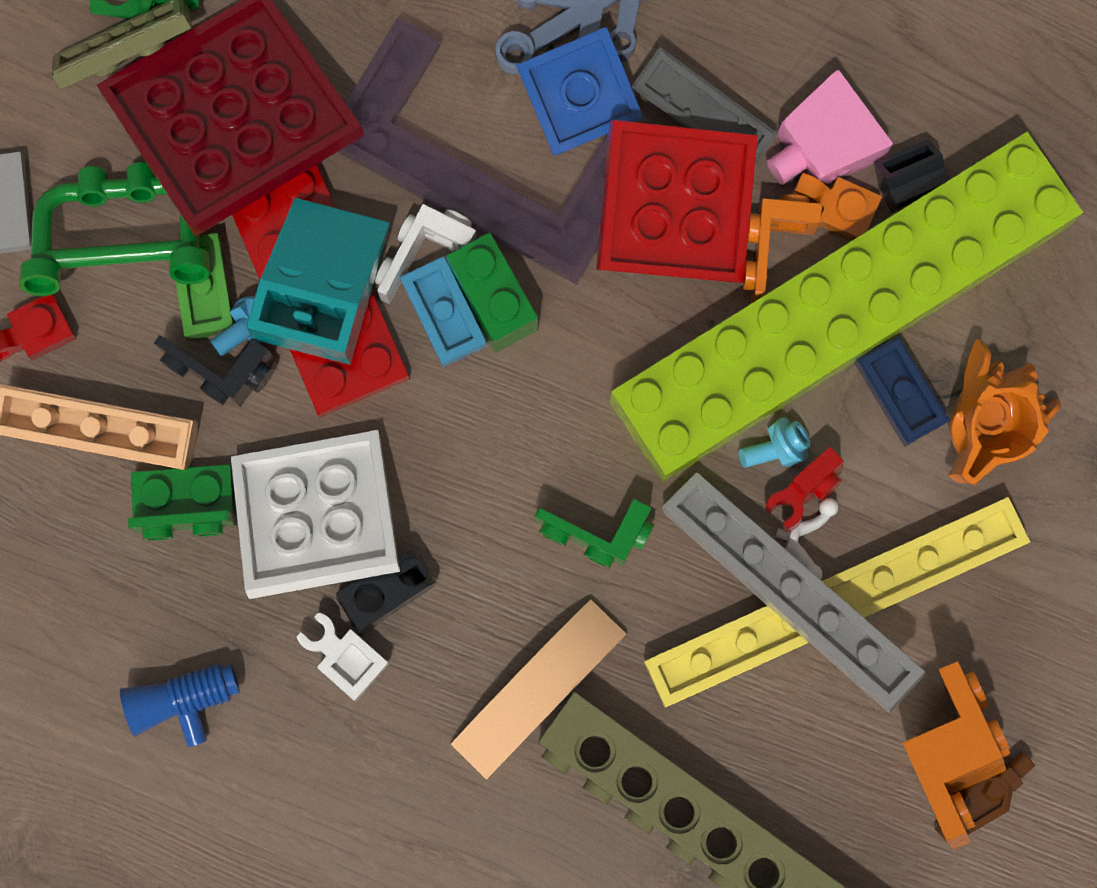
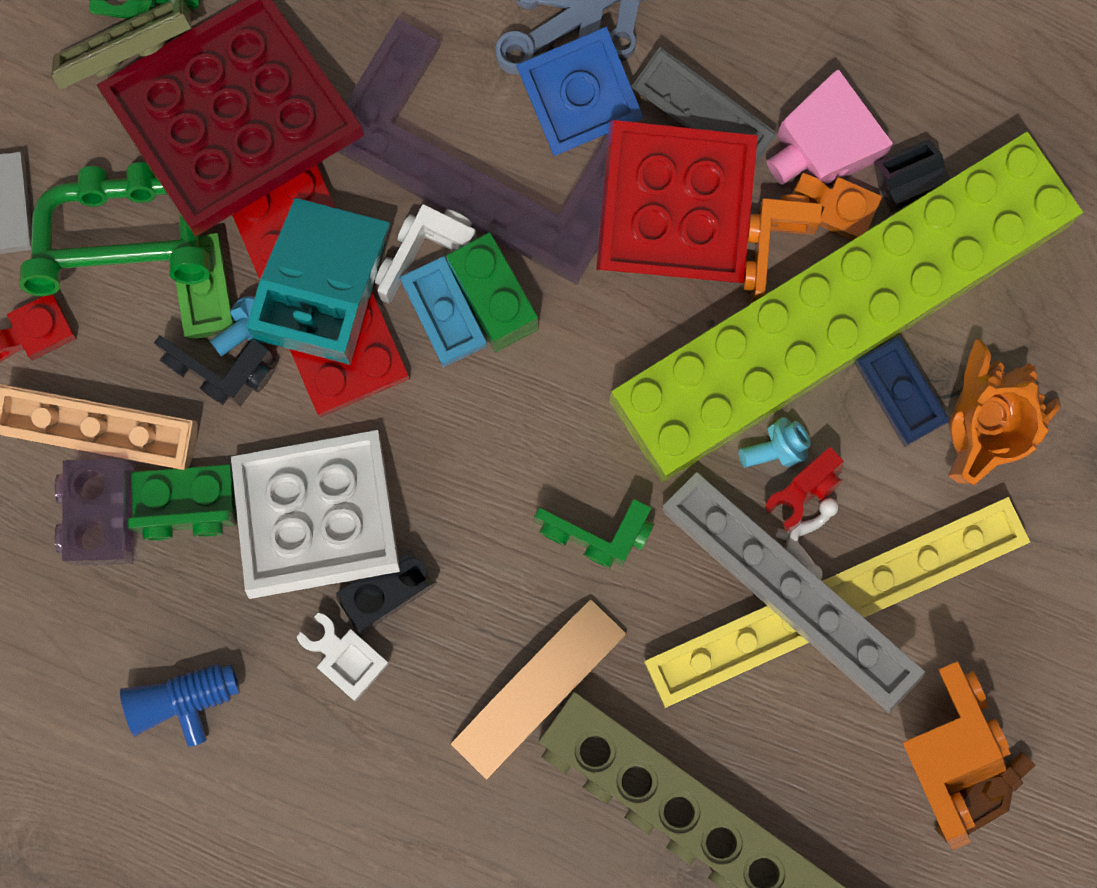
none -> clear purple brick [54,459,133,566]

